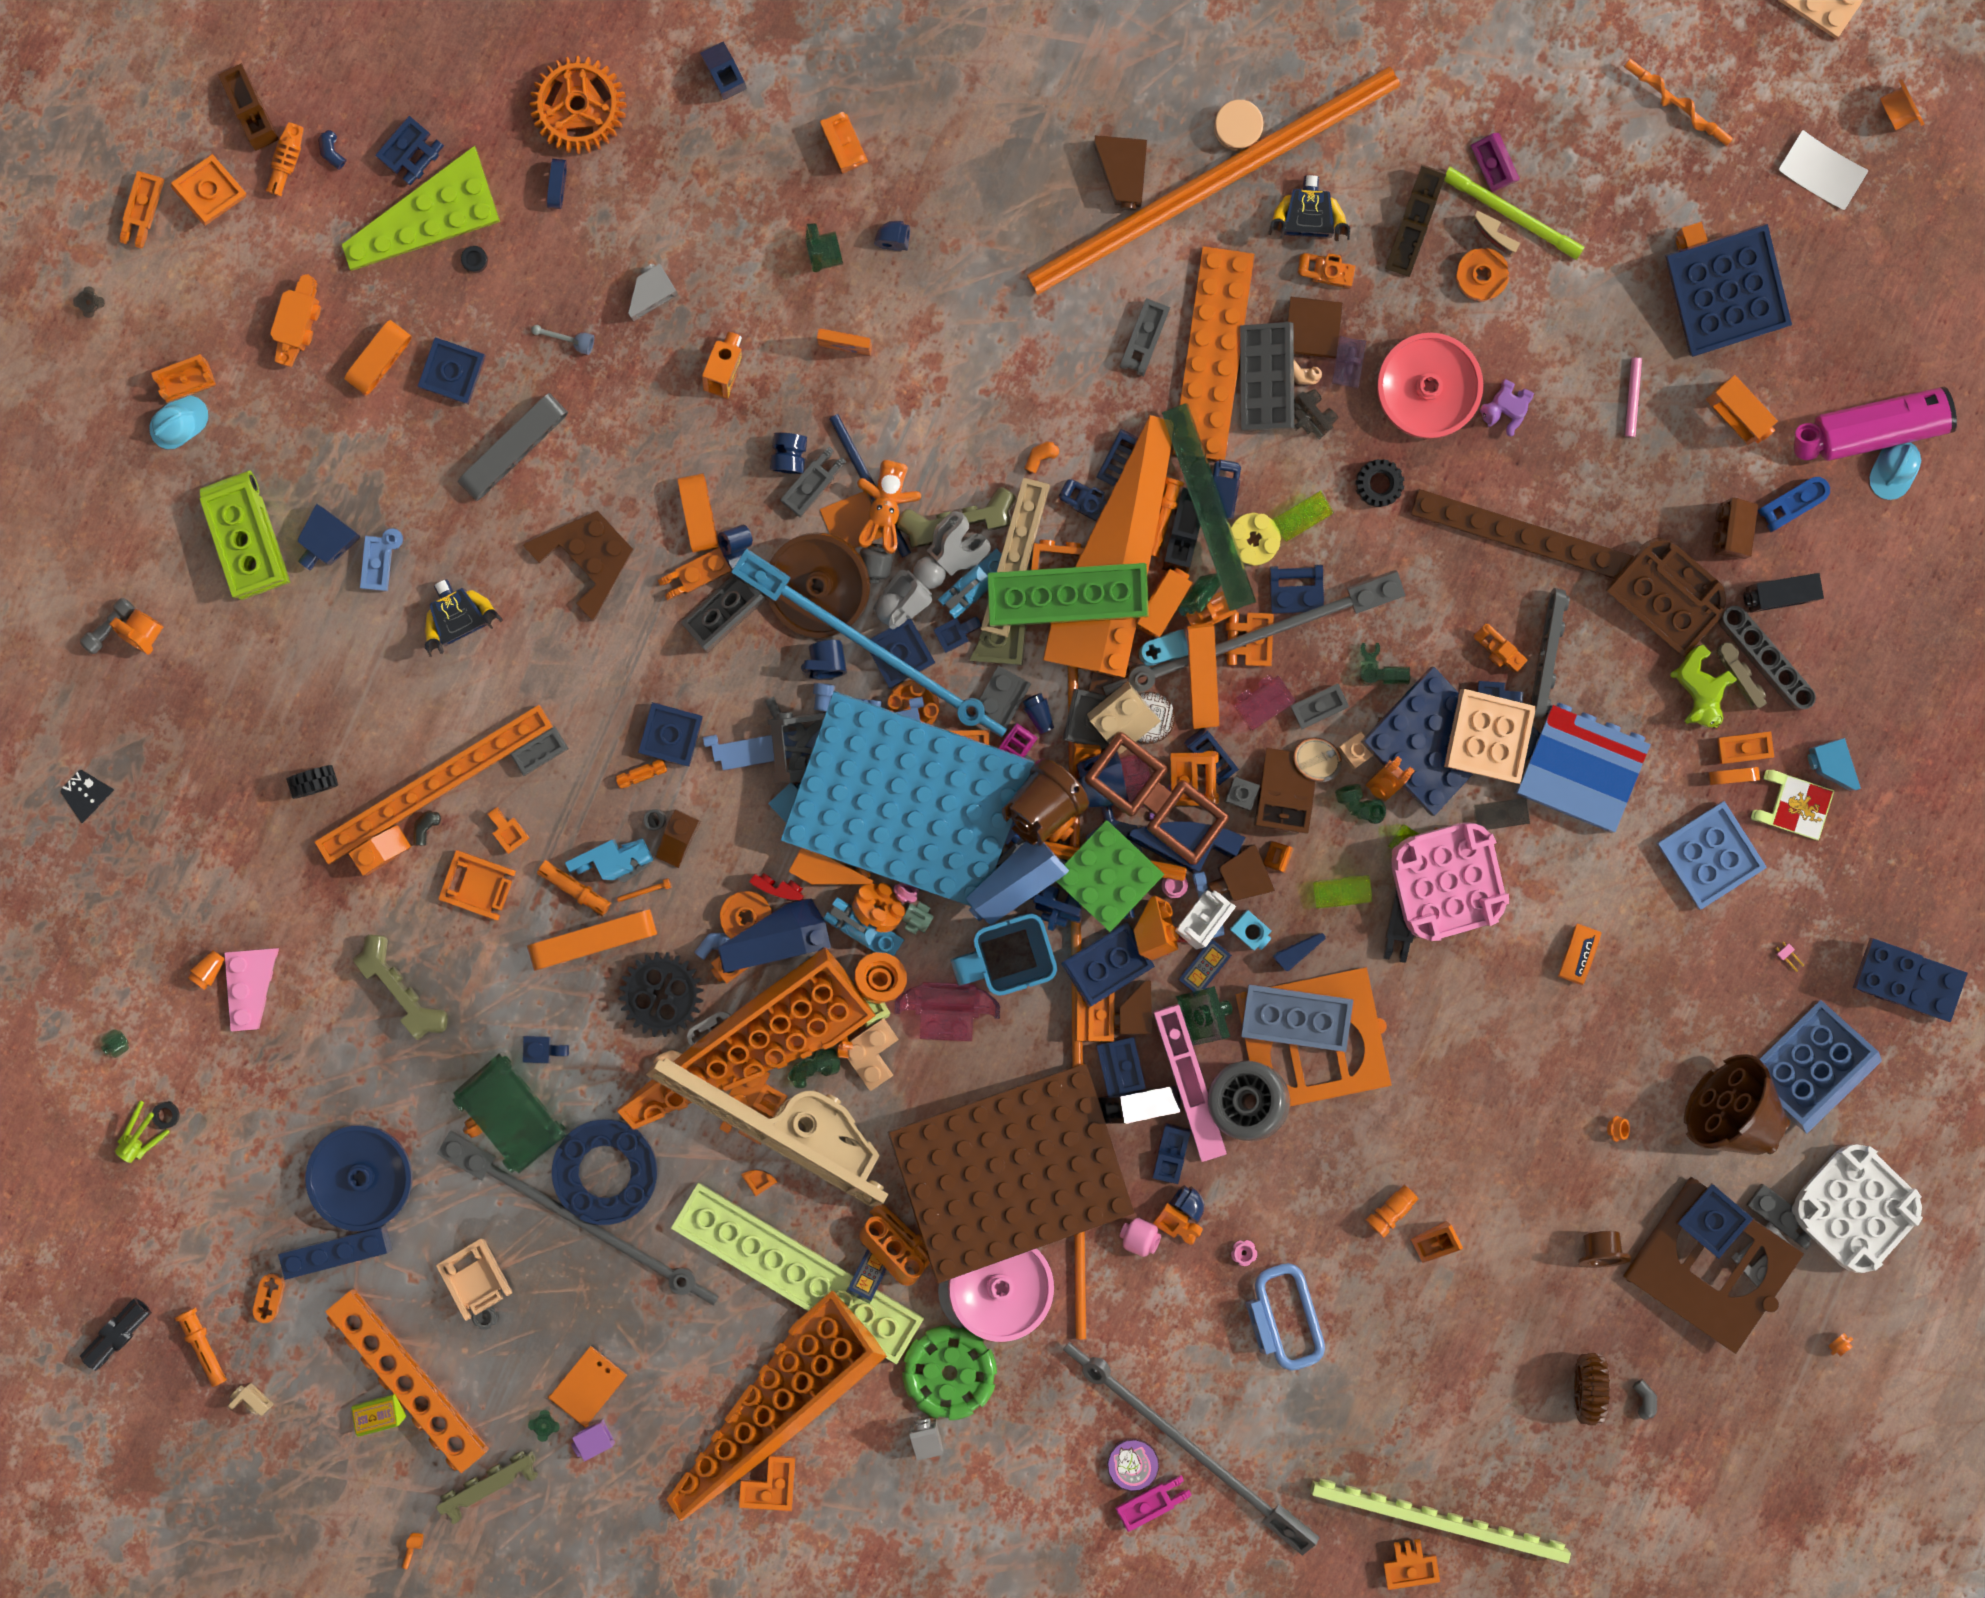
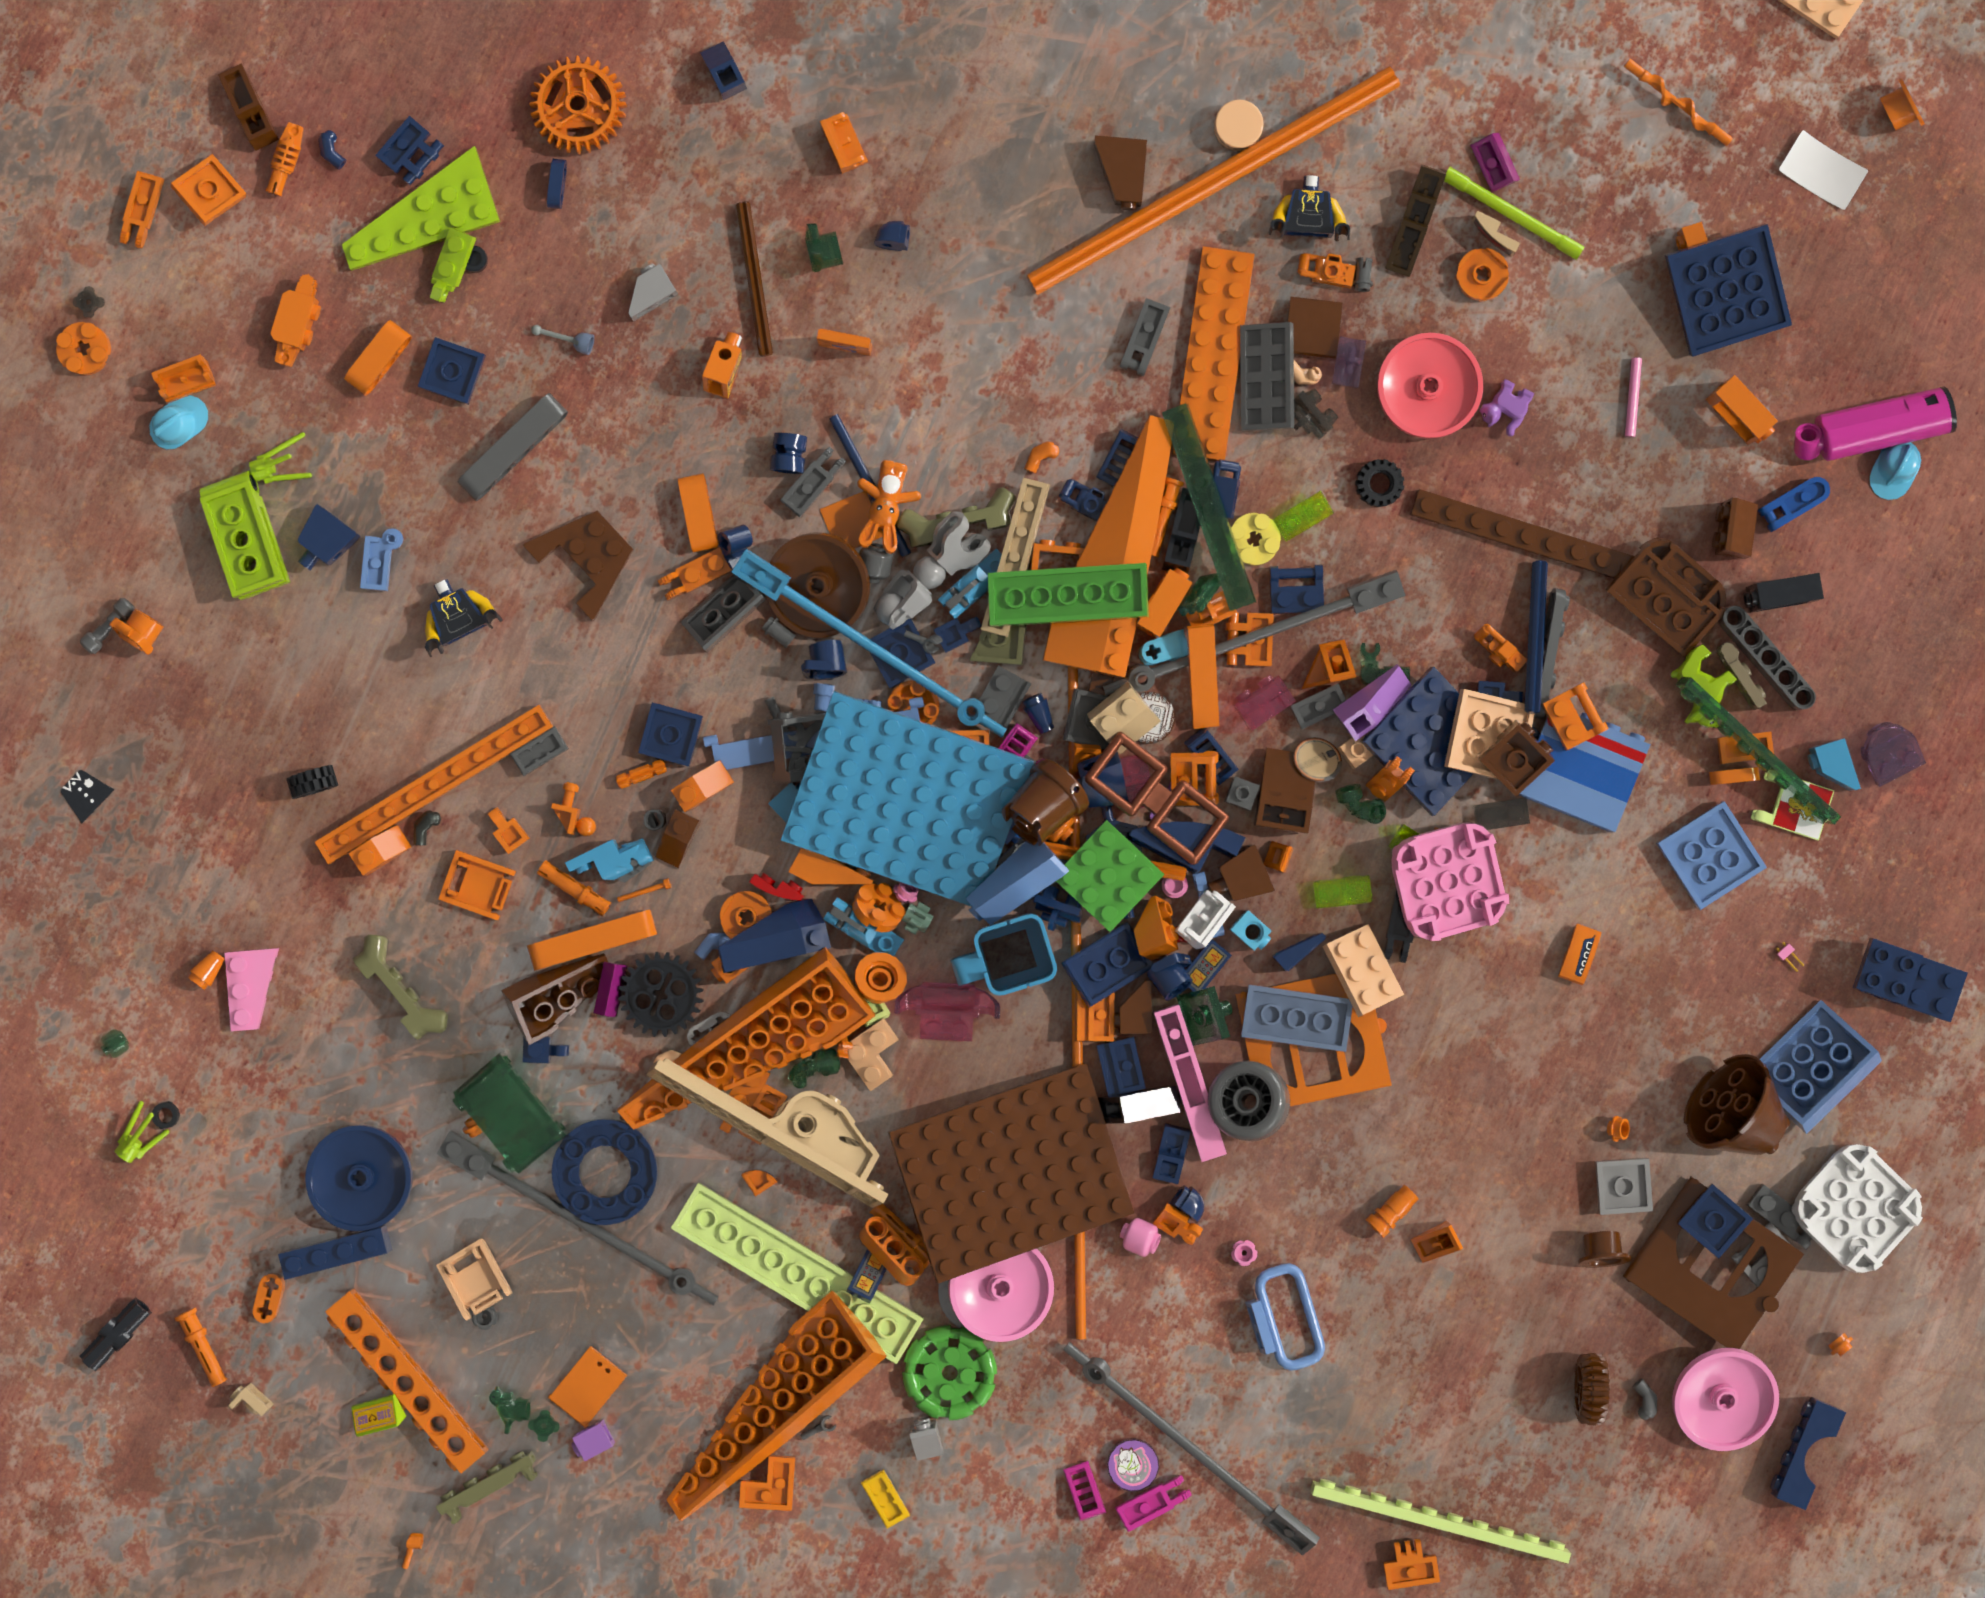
none -> orange plate [56,322,111,376]
none -> lime plant [249,432,312,484]
none -> lime hinge [430,227,476,302]
none -> clear green animal [489,1386,531,1434]
none -> reddish brown wedge [501,953,608,1045]
none -> orange piece [551,782,596,837]
none -> magenta slope [593,962,627,1017]
none -> orange slope [671,760,734,812]
none -> reddish brown axle [736,201,773,357]
none -> dark grey pin [761,617,796,648]
none -> dark grey hand [801,1415,836,1440]
none -> yellow plate [861,1469,910,1529]
none -> dark grey hand [904,630,943,654]
none -> dark pink slope [1063,1461,1106,1521]
none -> dark blue piece [1147,953,1193,1001]
none -> orange slope [1301,639,1356,690]
none -> light nougat plate [1322,924,1404,1017]
none -> medium lavender slope [1333,664,1411,741]
none -> dark grey pin [1352,257,1373,292]
none -> reddish brown plate [1479,720,1555,797]
none -> dark blue axle [1525,560,1548,714]
none -> orange plate [1541,682,1609,751]
none -> light grey plate [1595,1158,1653,1215]
none -> bright pink dish [1672,1348,1779,1451]
none -> clear green plate [1675,677,1841,825]
none -> dark blue arch [1770,1396,1846,1510]
none -> clear purple slope [1861,722,1926,787]

